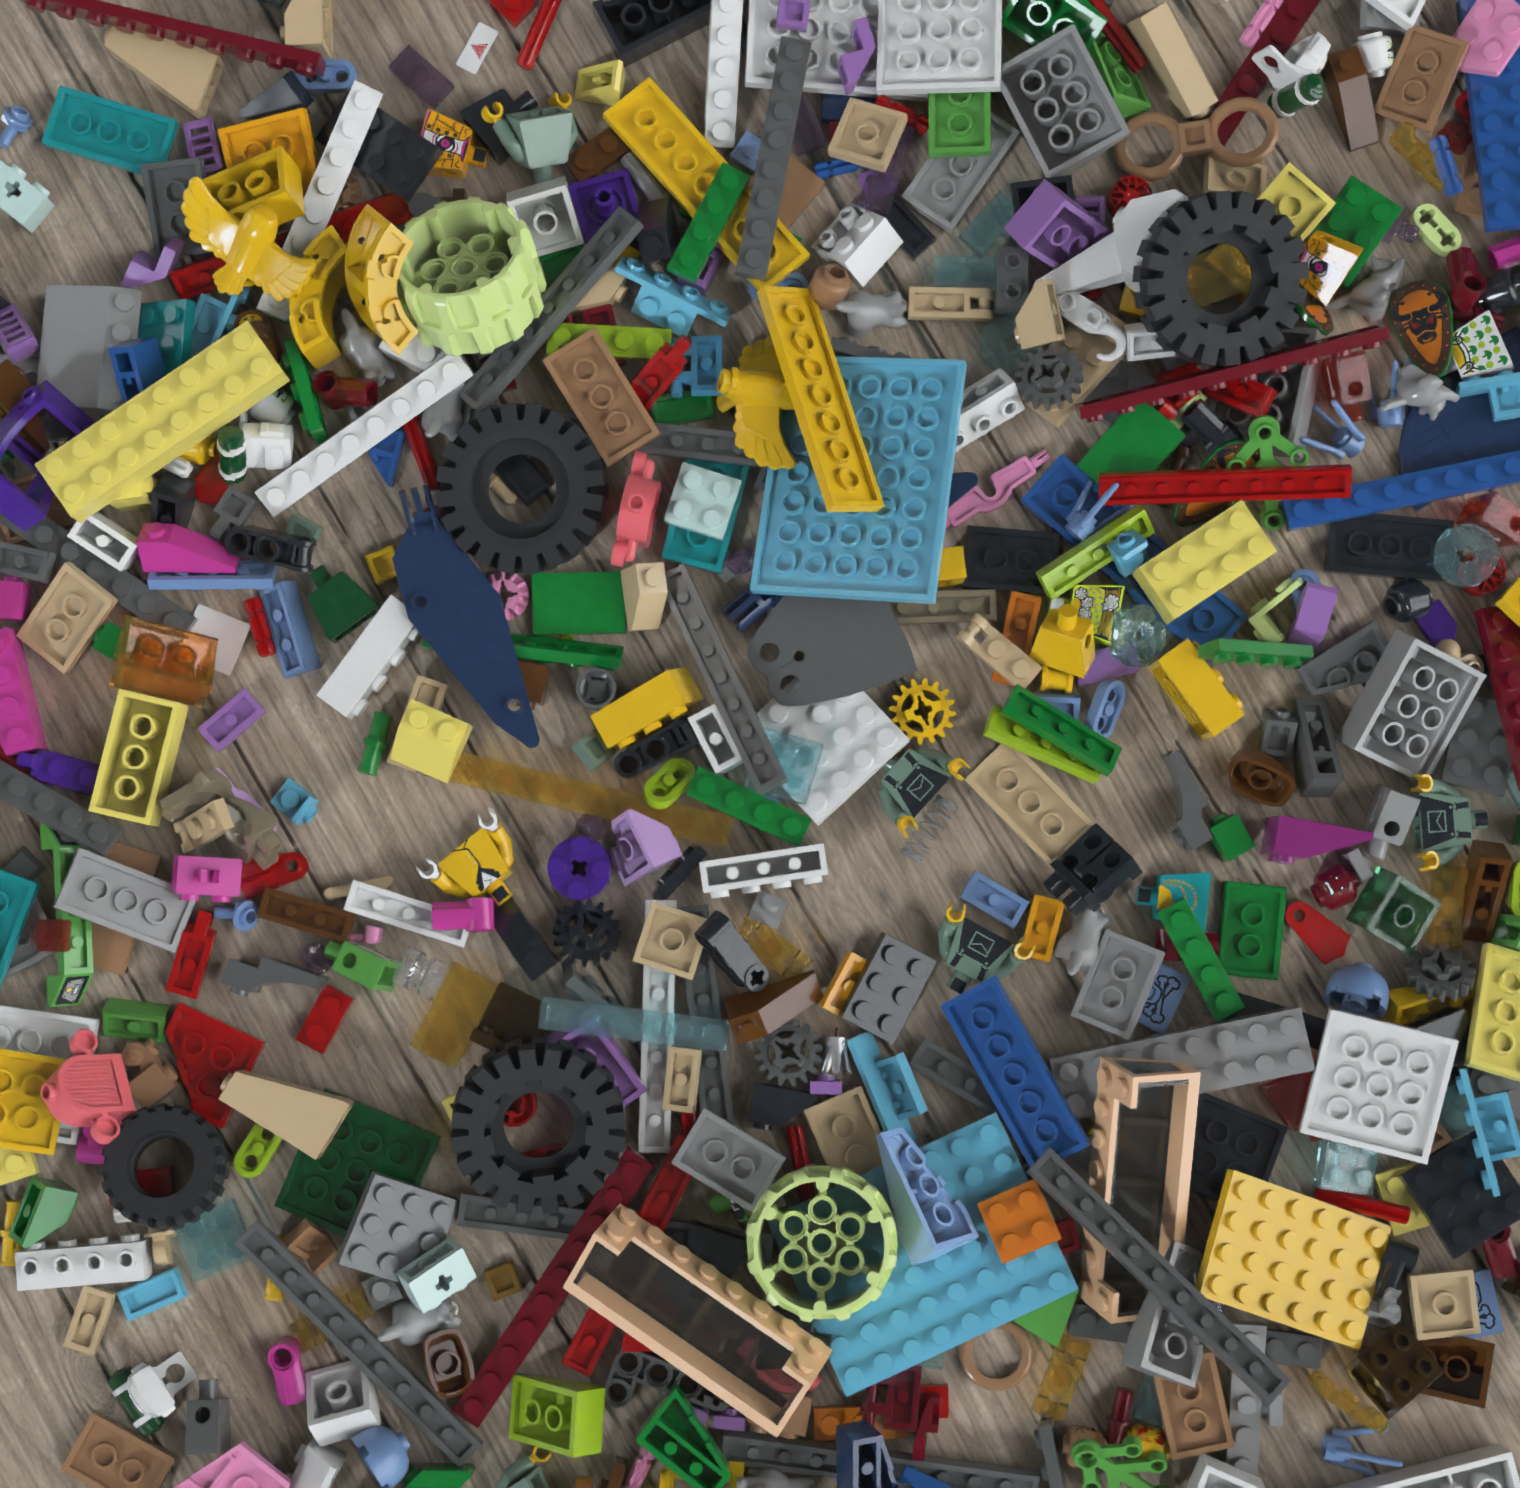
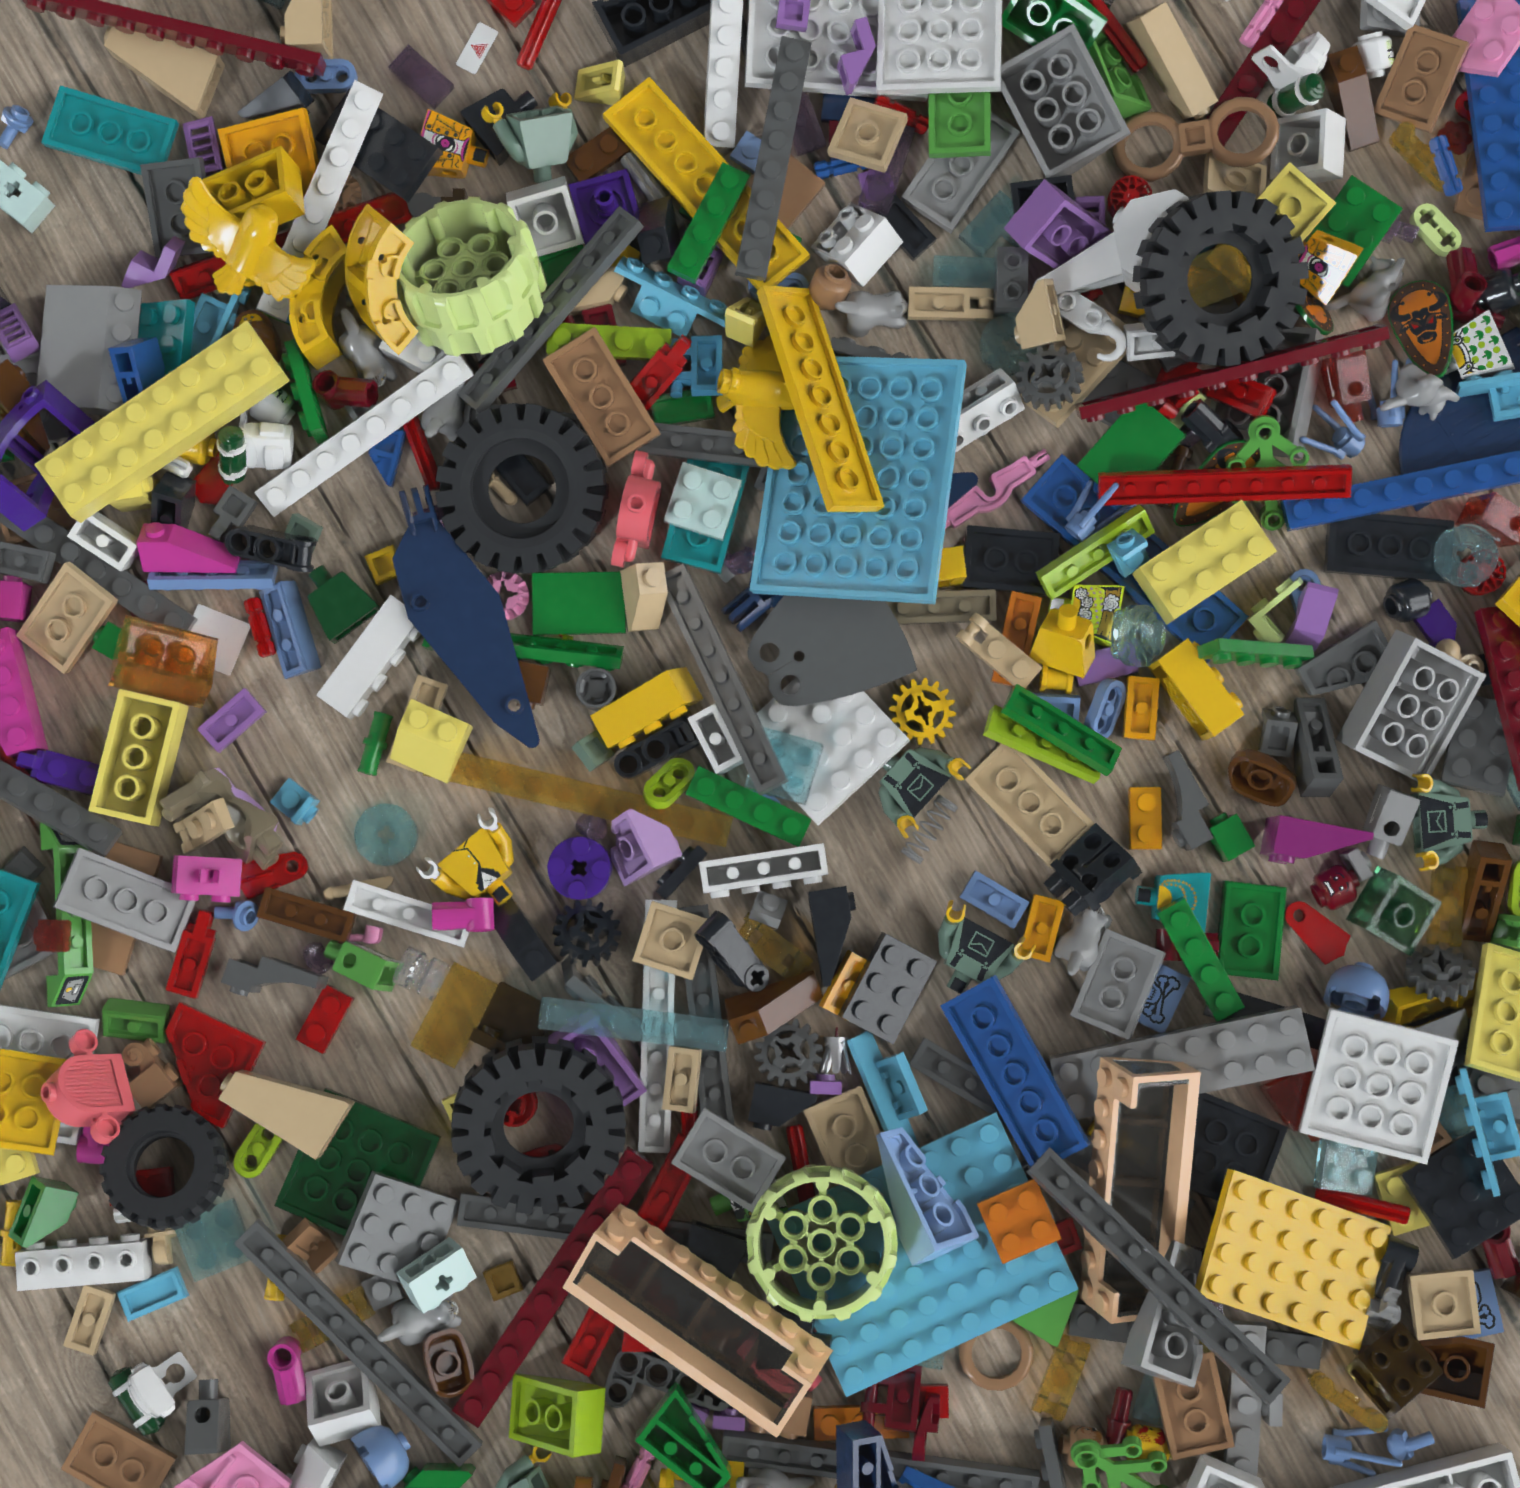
none -> clear light blue plate [354,804,418,866]
none -> light yellow slope [725,297,767,348]
none -> black slope [807,886,856,987]
none -> light orange plate [1122,676,1160,741]
none -> light orange plate [1128,787,1162,850]
none -> white slope [1270,108,1346,184]
none -> medium blue plate [1387,1428,1435,1461]

